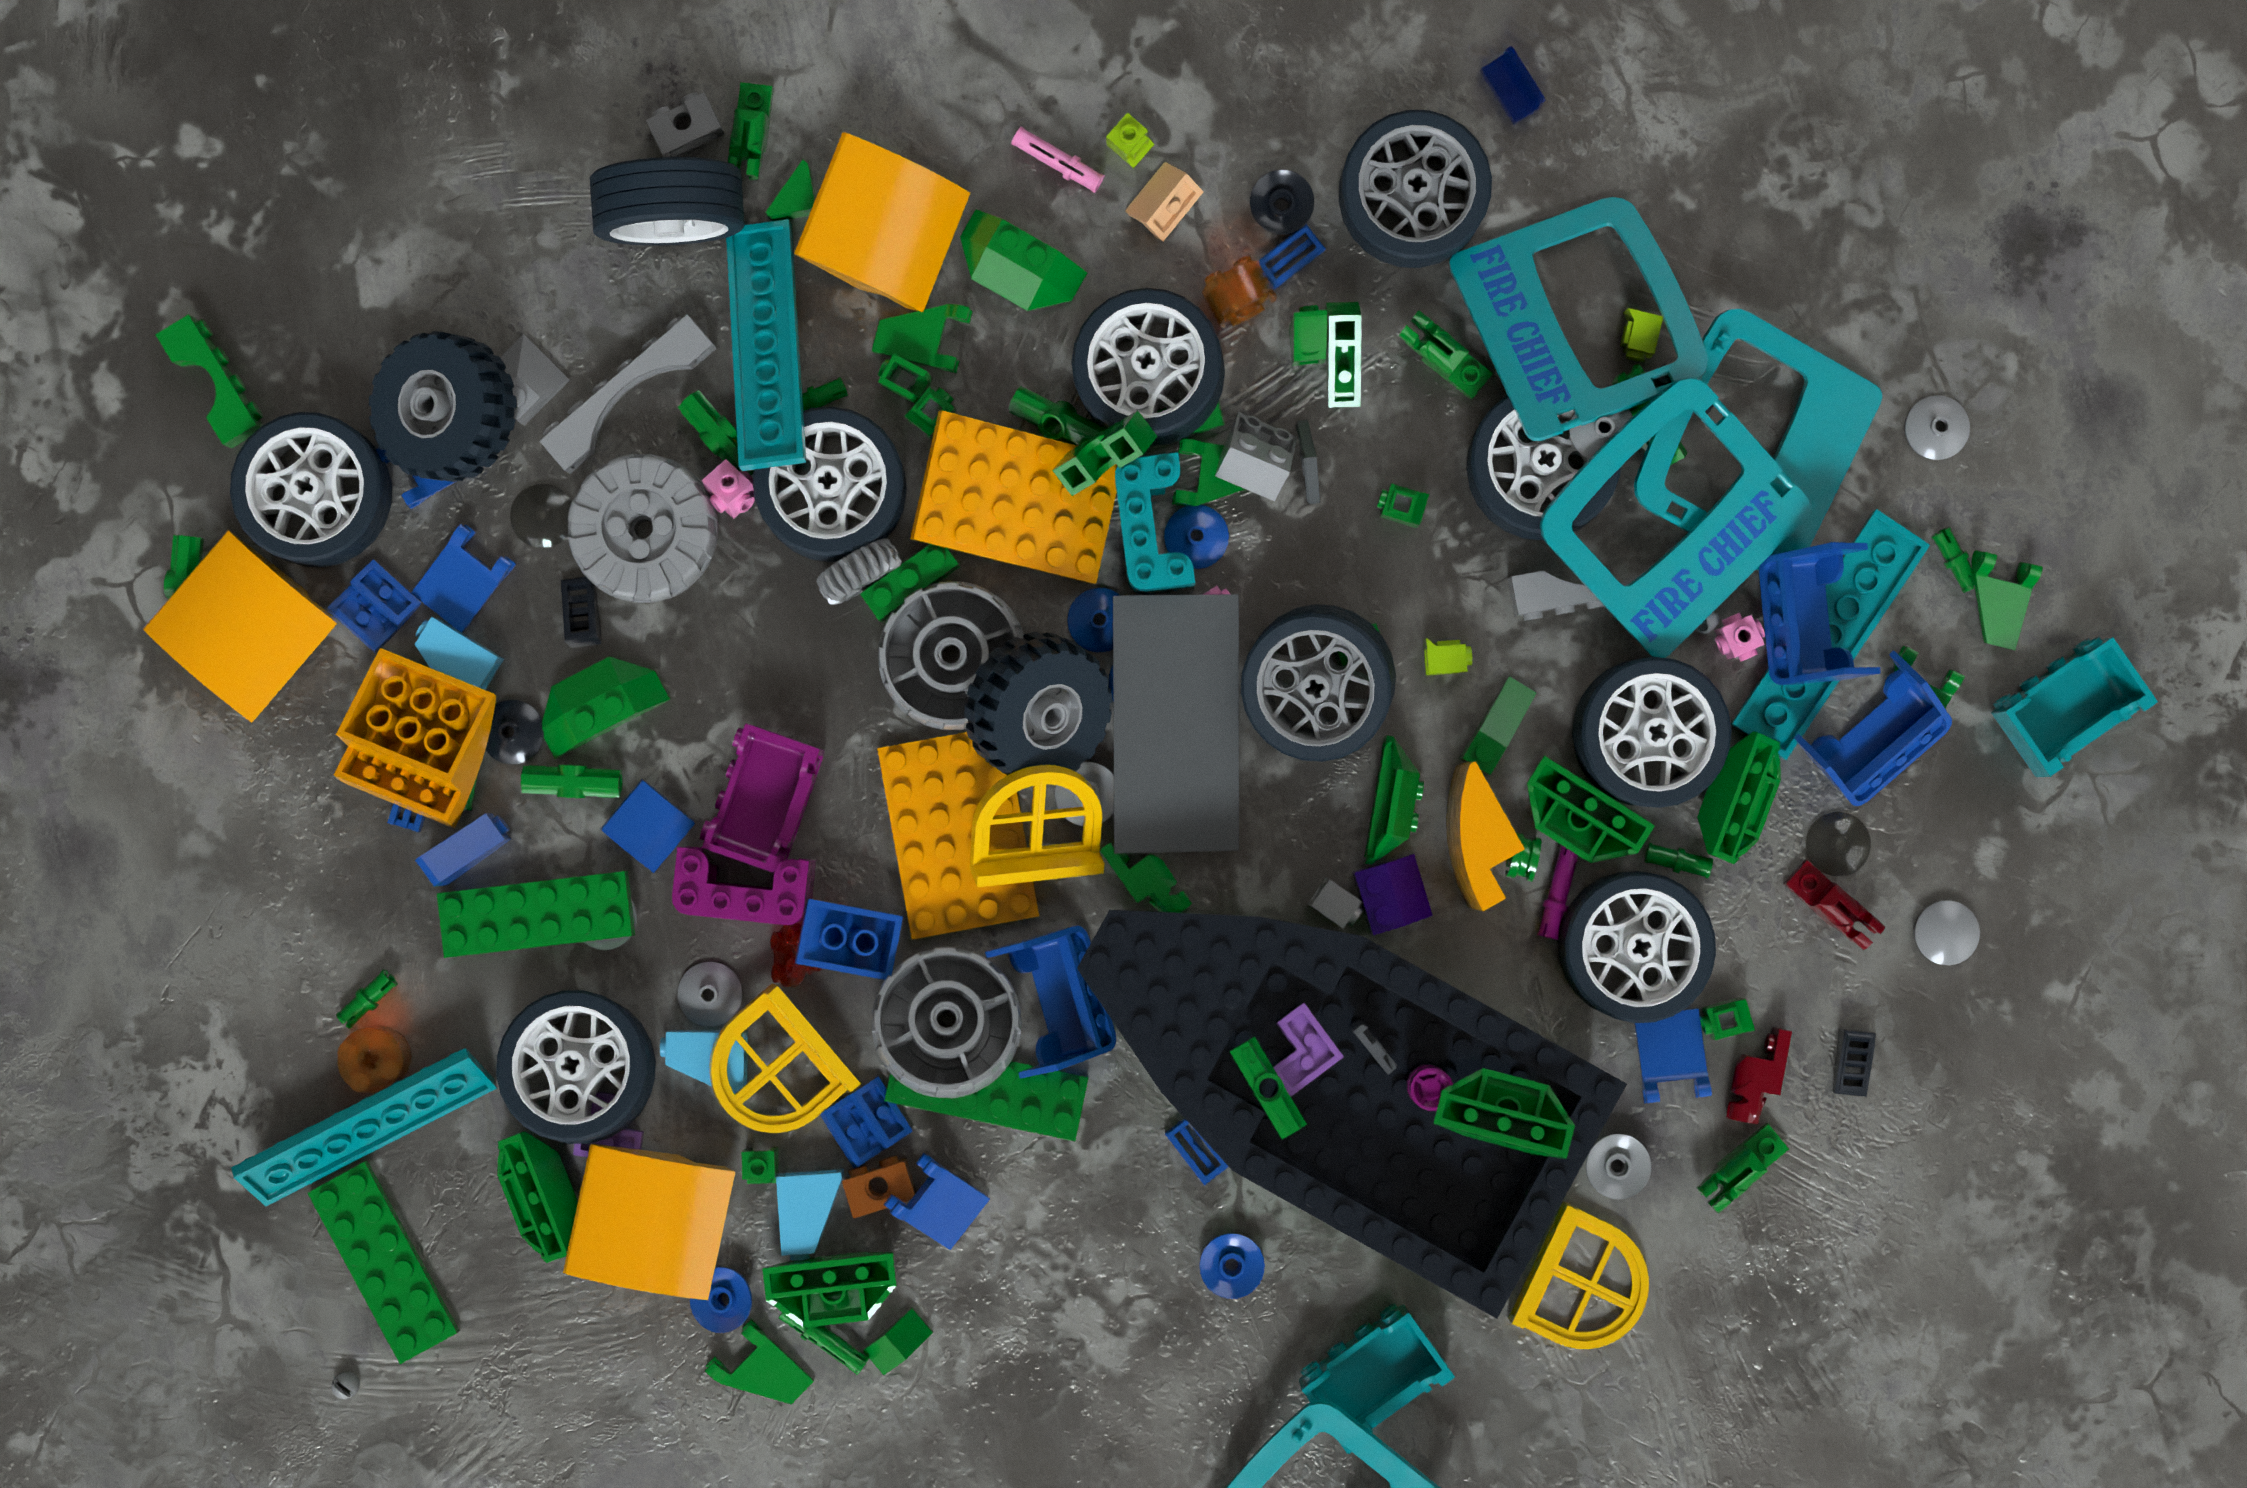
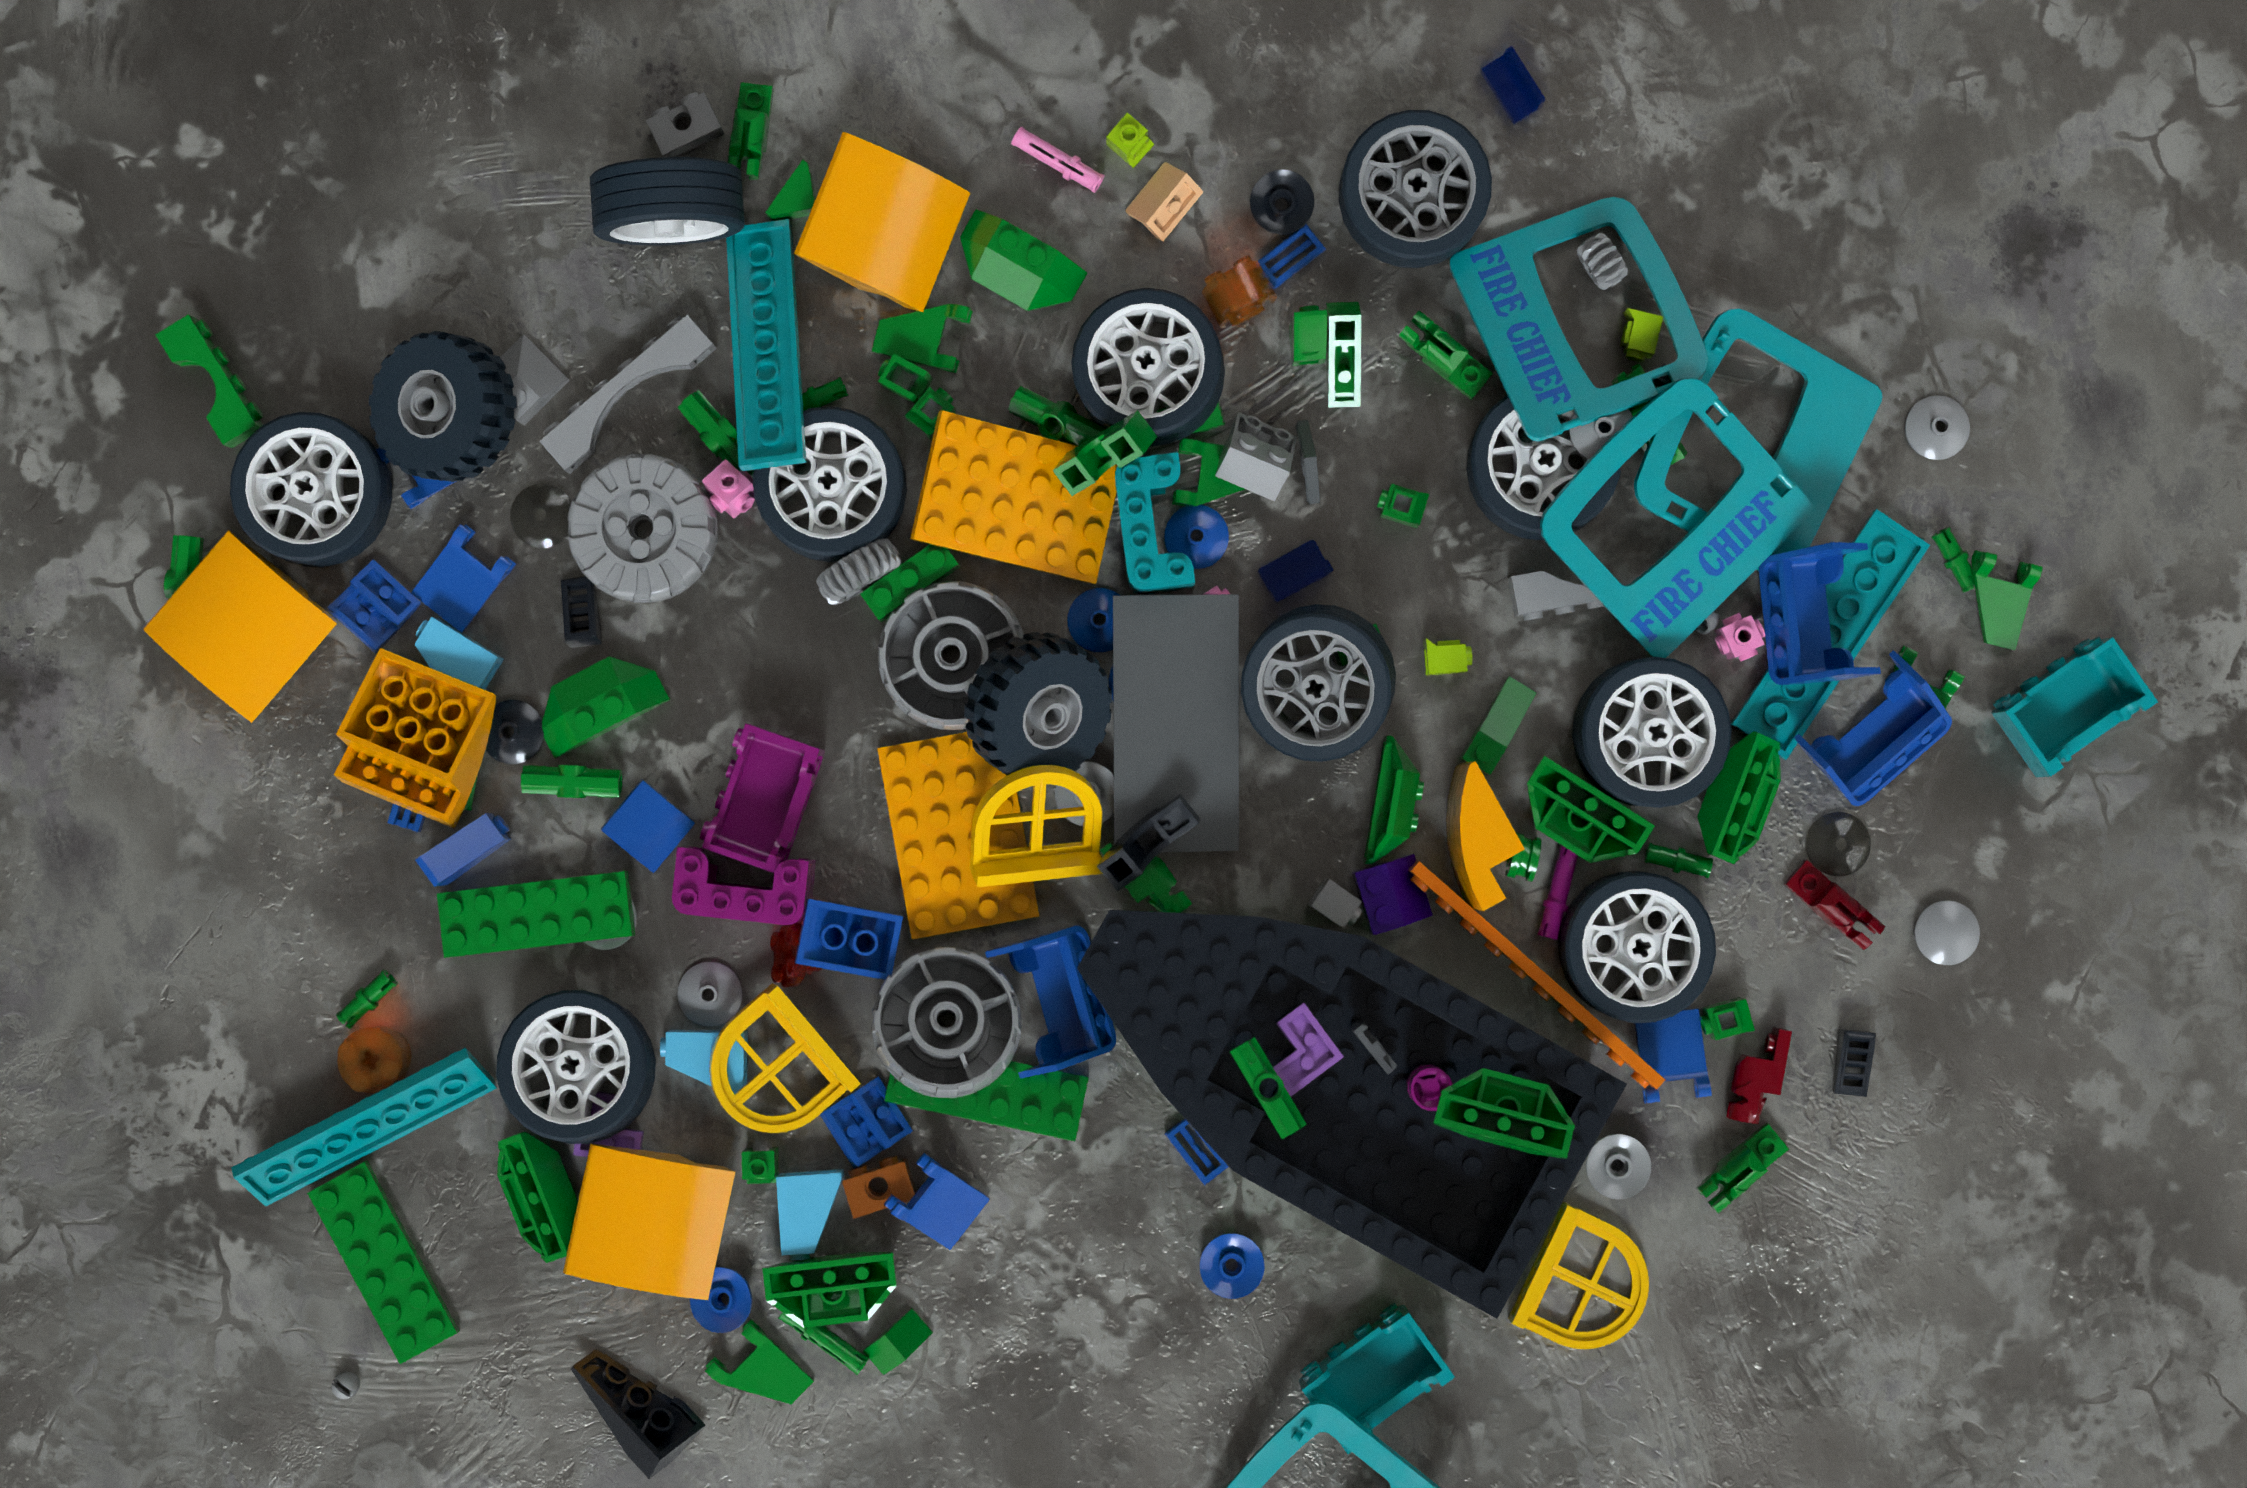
none -> black wedge [571,1349,706,1479]
none -> black arch [1097,794,1201,891]
none -> clear blue panel [1258,540,1334,604]
none -> orange plate [1408,861,1665,1089]
none -> light grey gear [1577,233,1628,290]

